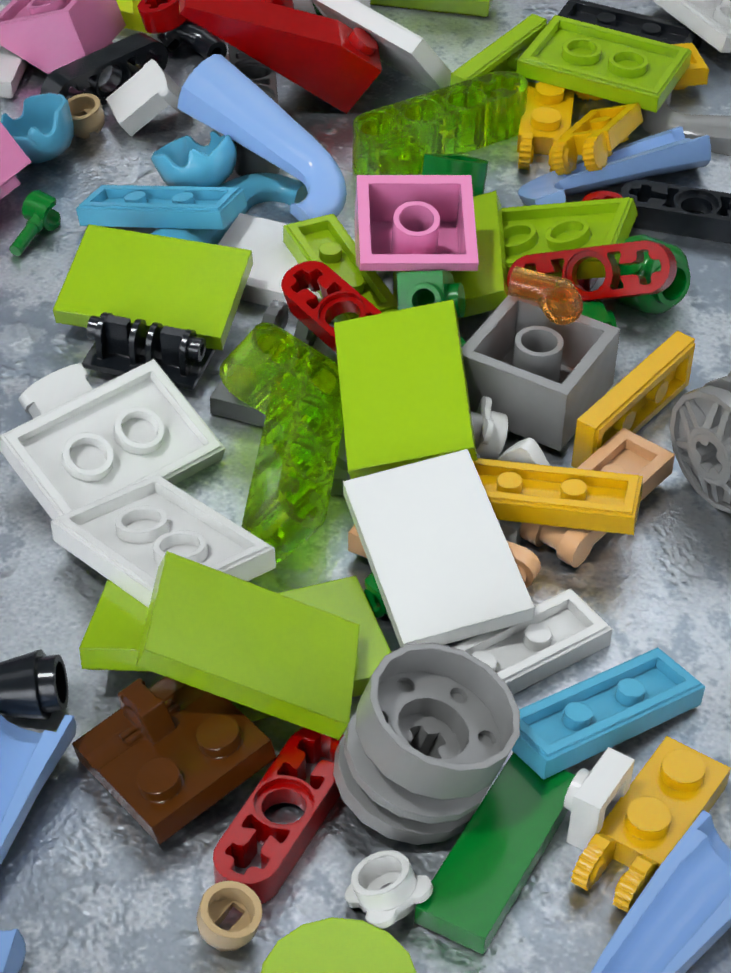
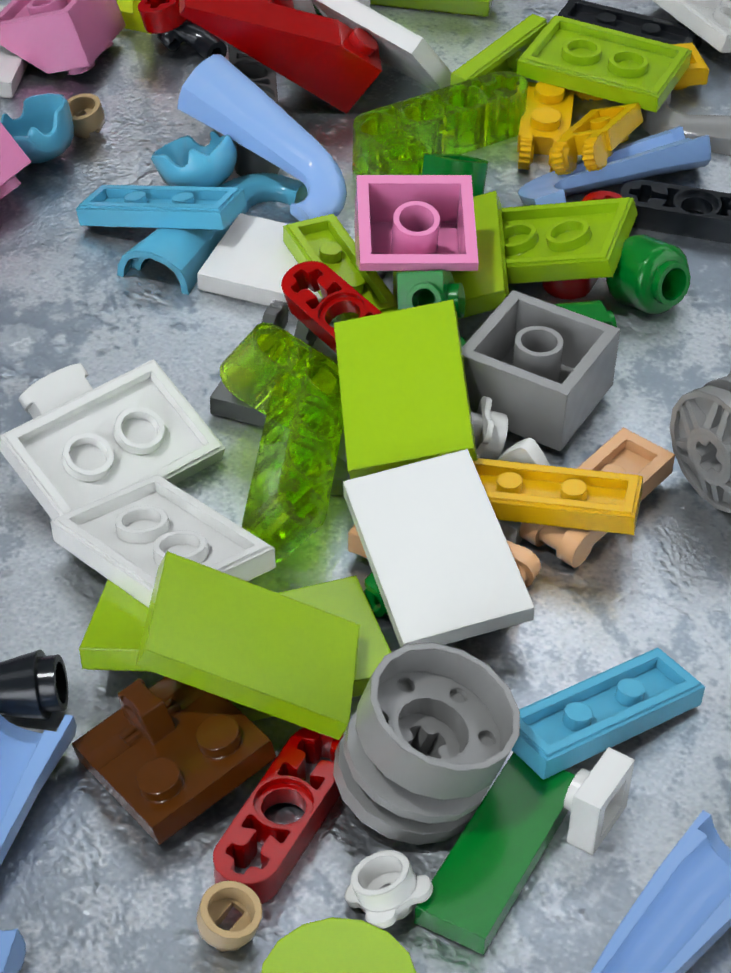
green hand [9,190,61,256] -> none
black beam [40,33,168,106] -> none
lime tile [53,224,253,351] -> none
black hinge [81,312,216,391] -> none
white tile [106,59,184,137] -> none
white tile [452,588,612,695] -> none
red beam [507,240,677,304] -> none
clear orange arm [508,266,583,326] -> none
yellow tile [571,331,695,468] -> none
yellow hinge [571,736,731,913] -> none

